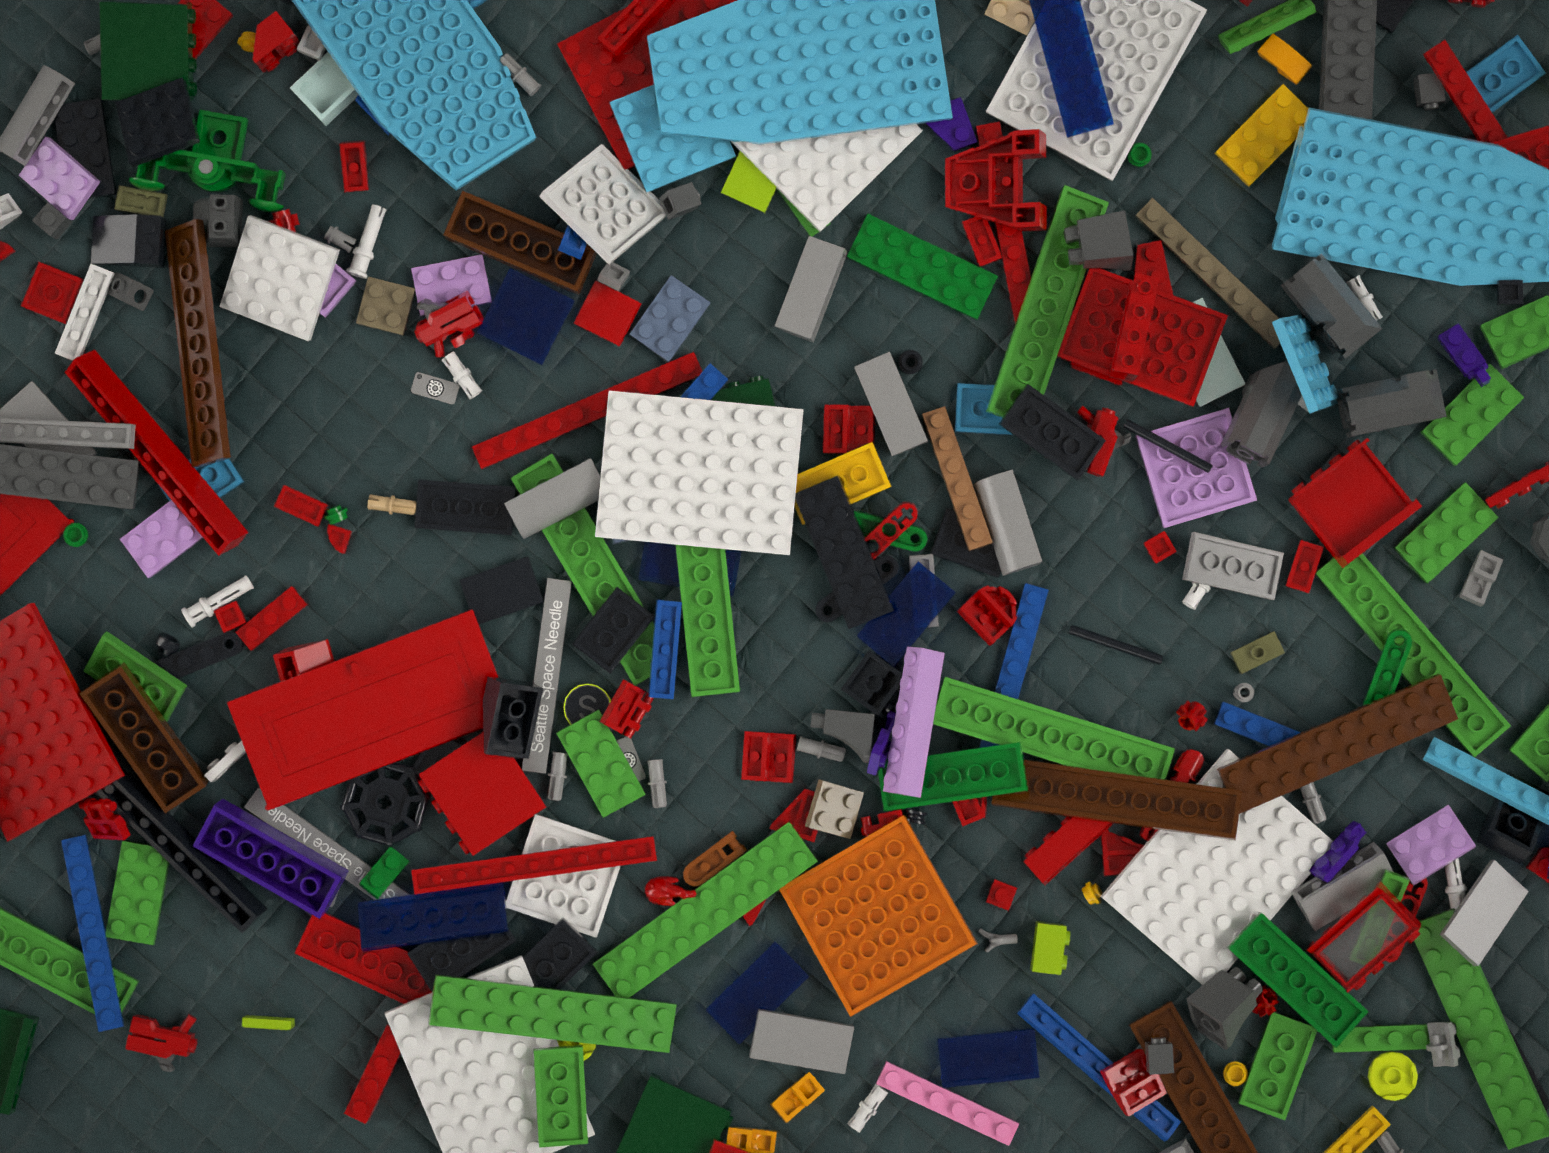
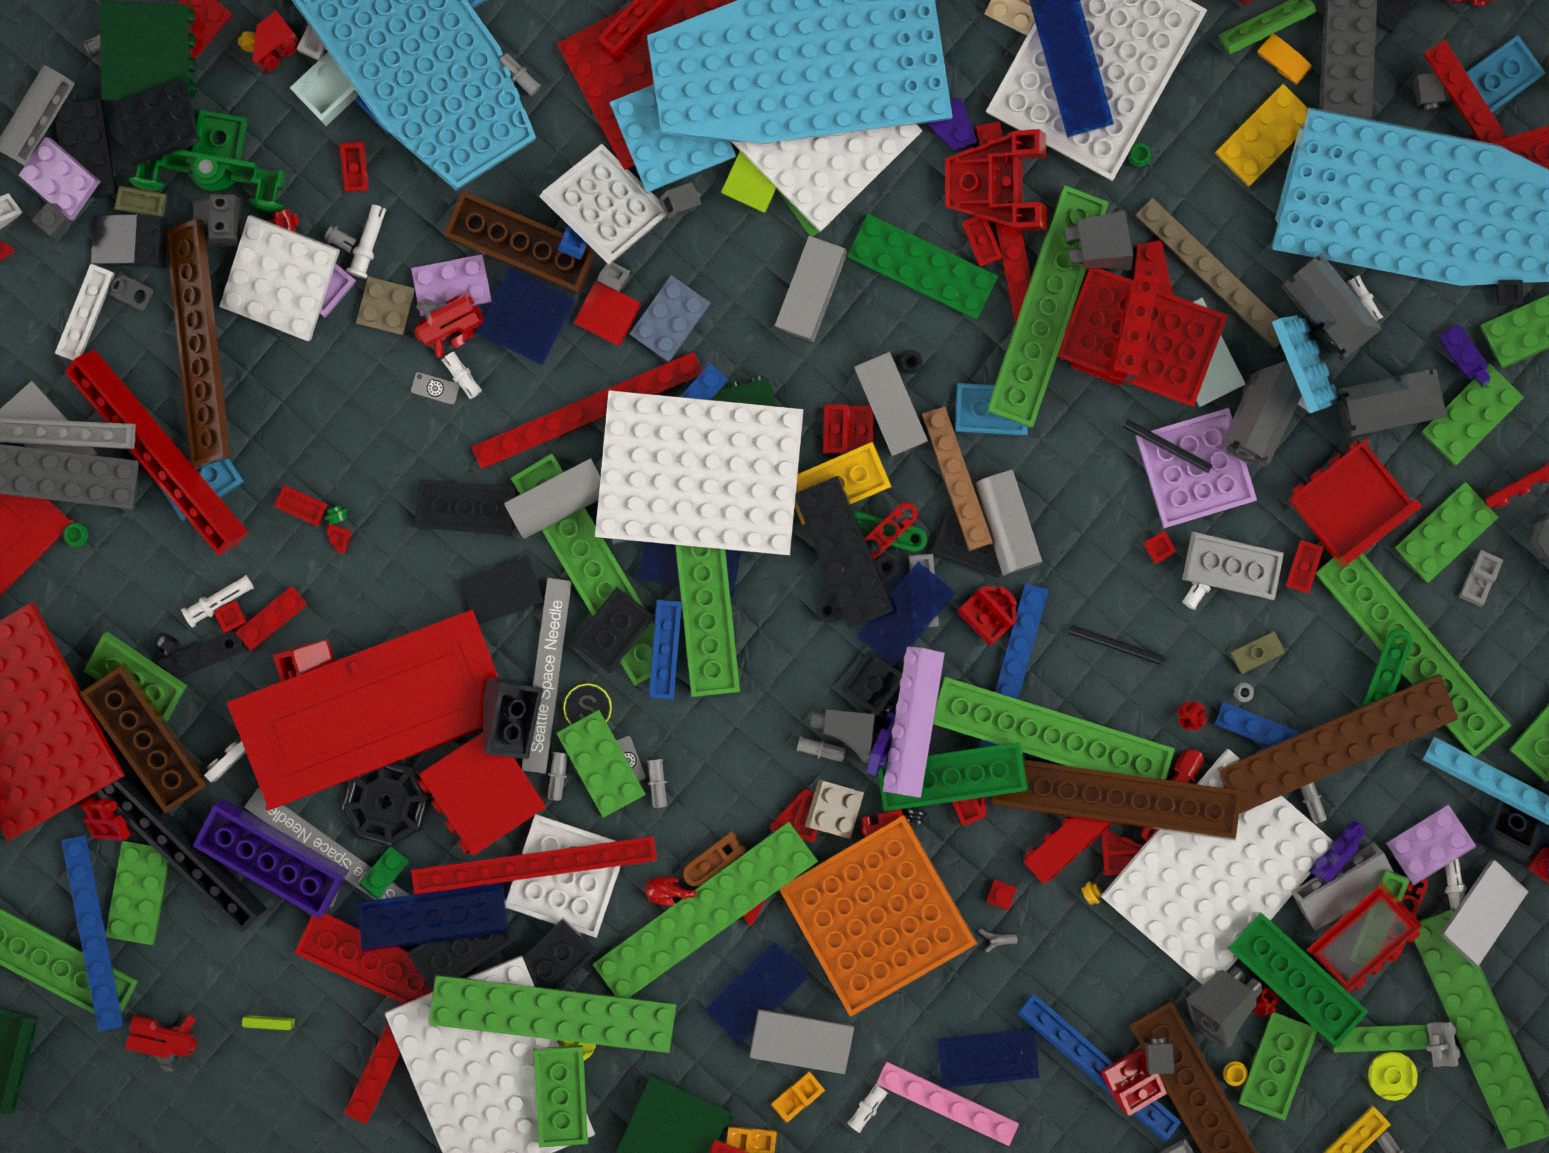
red tile [21,262,84,324] -> none
lavender plate [120,500,203,578] -> none
tan axle [368,494,417,515] -> none
red plate [599,679,654,739] -> none
red slope [741,731,796,783] -> none
black plate [999,384,1106,480] -> none
lime brick [1030,921,1070,975] -> none
red piece [1077,406,1131,478] -> none

